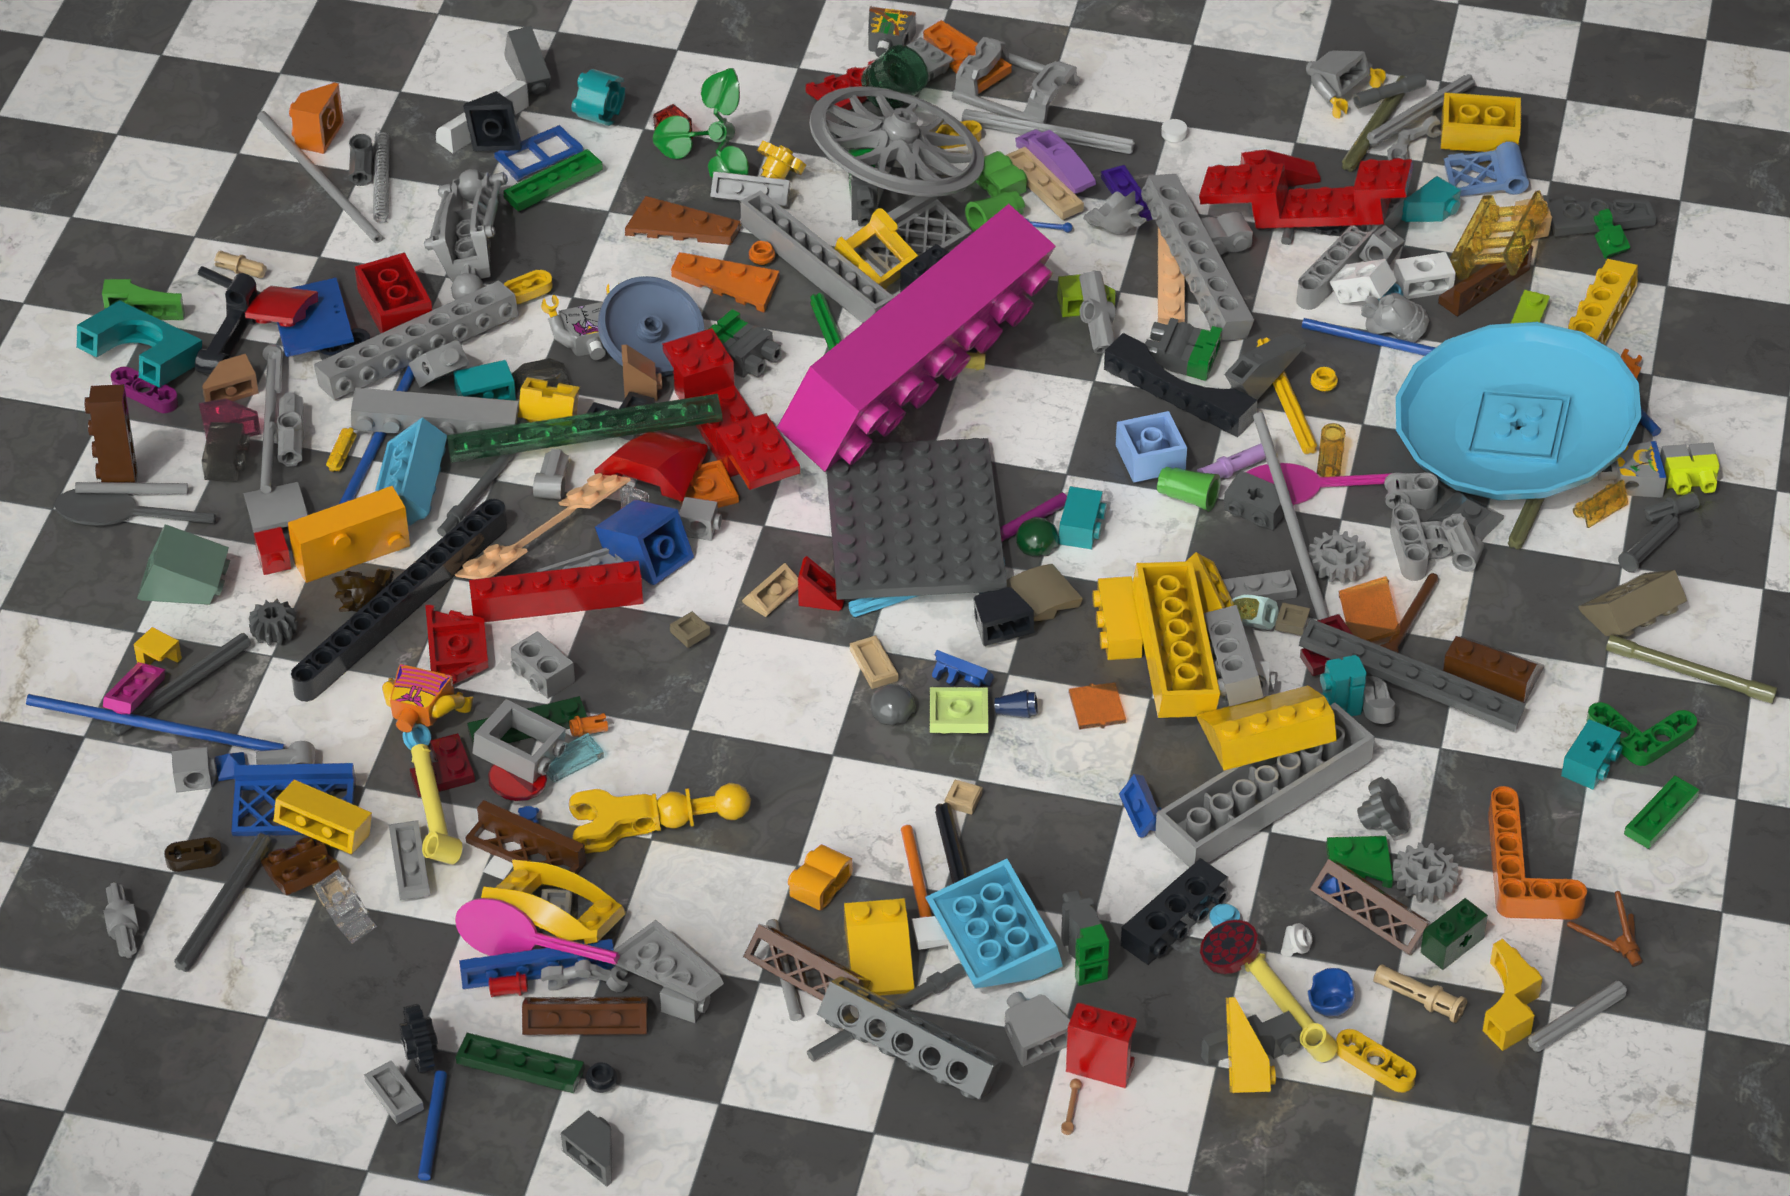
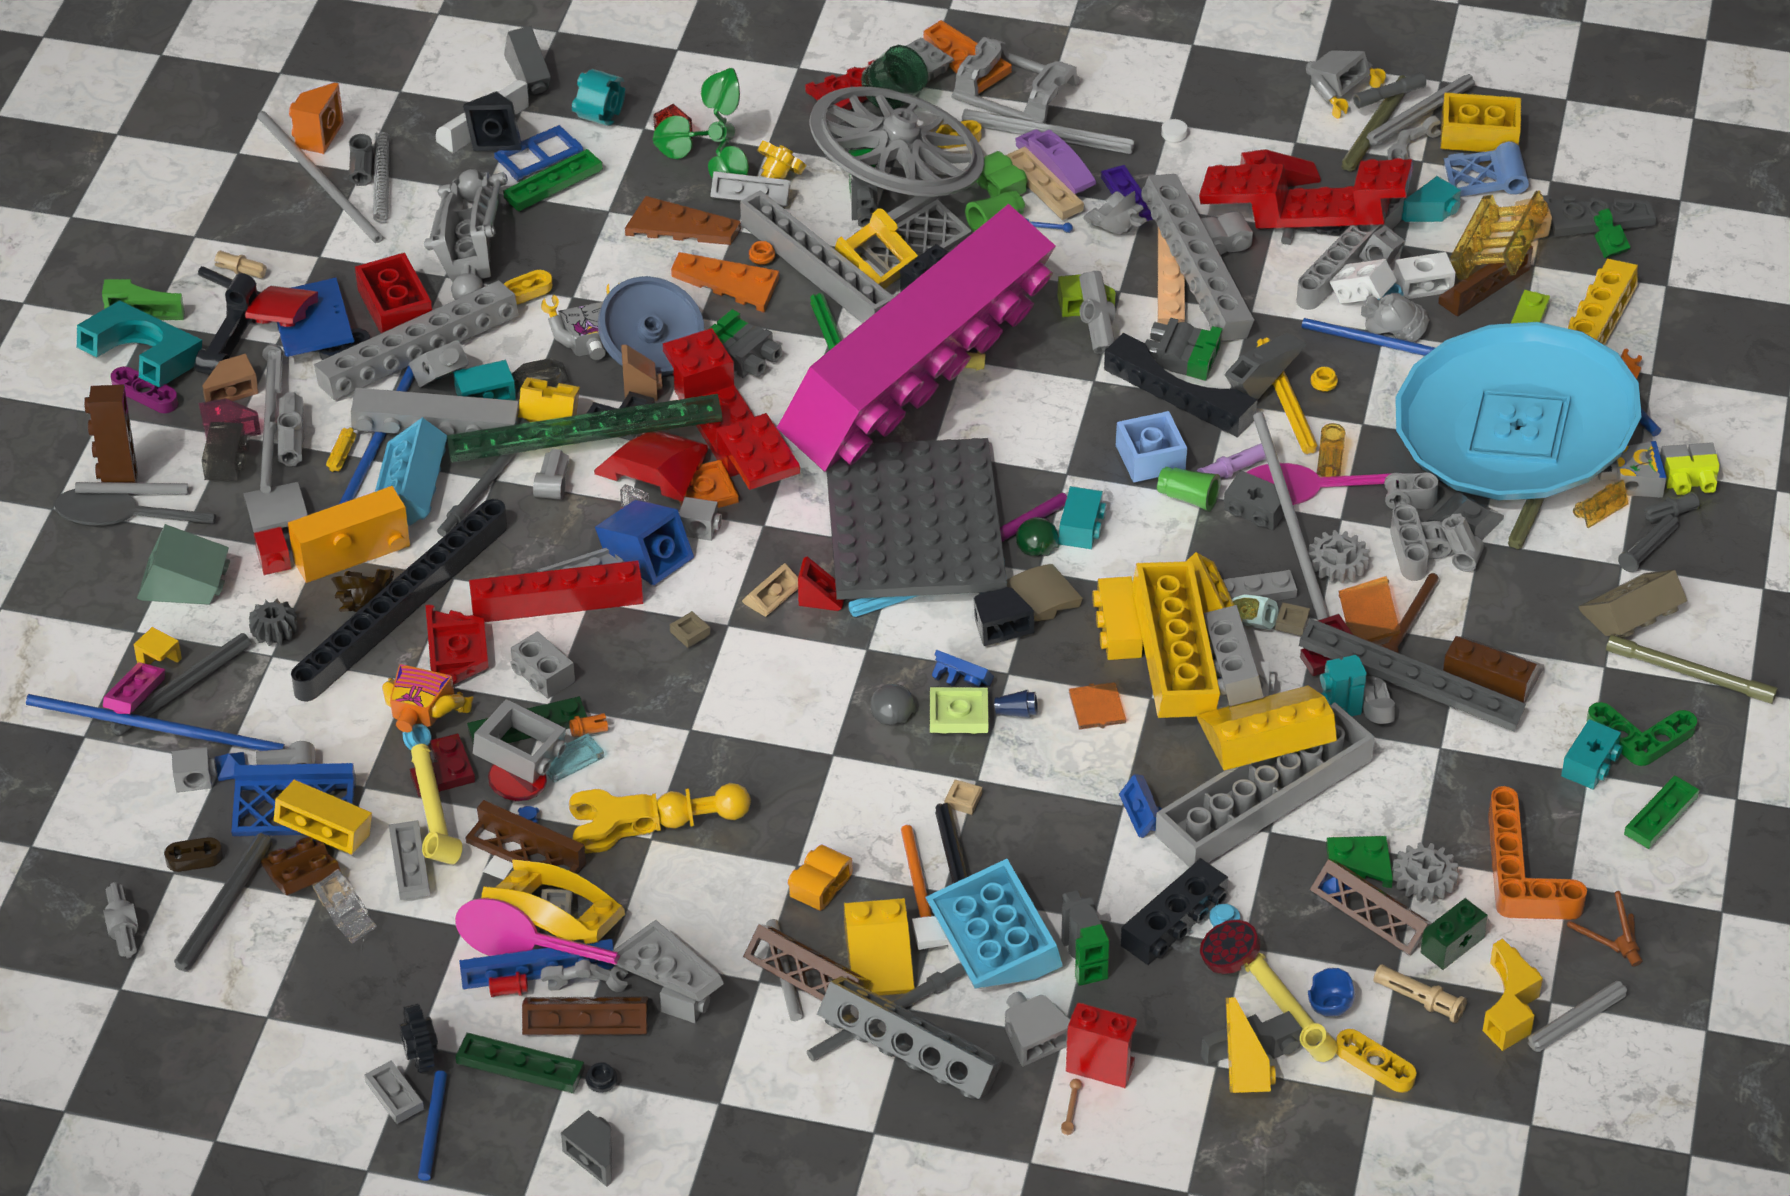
light nougat hinge [455,473,631,579] -> none
tan tile [850,635,898,689] -> none
dark grey torso [868,6,916,58] -> none
white plate [1281,923,1312,957] -> none
dark grey plant [1357,777,1410,837] -> none

